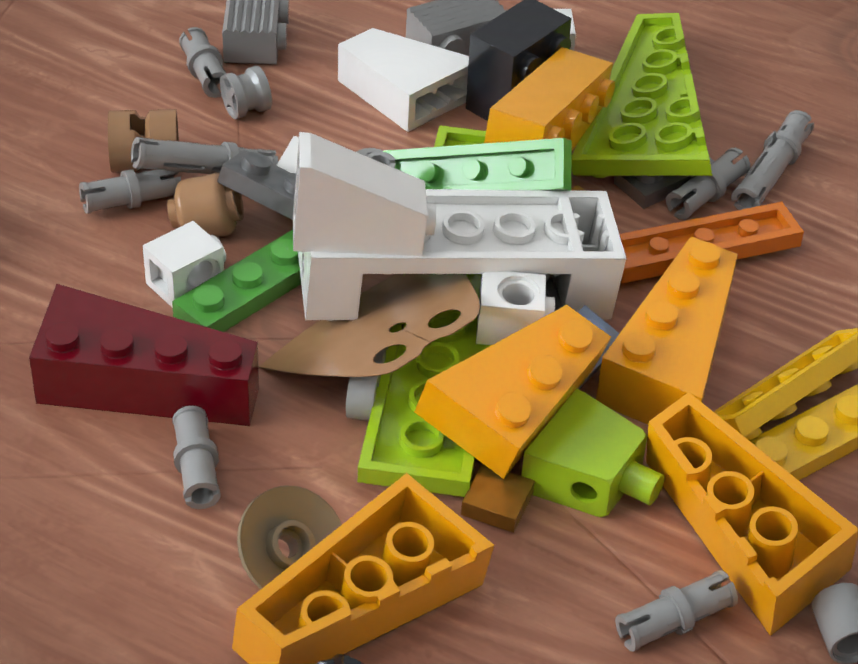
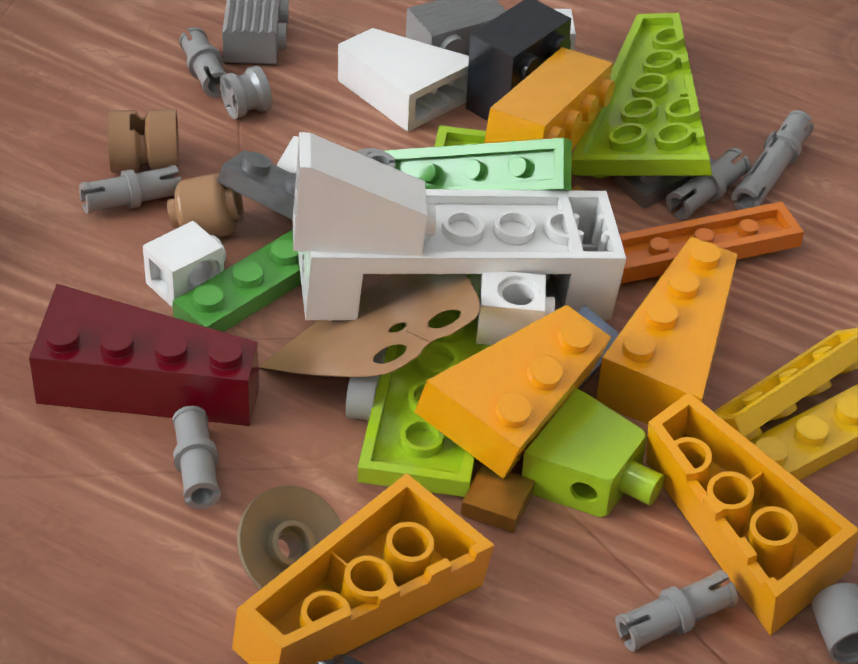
light grey pin [131,137,278,174] -> none

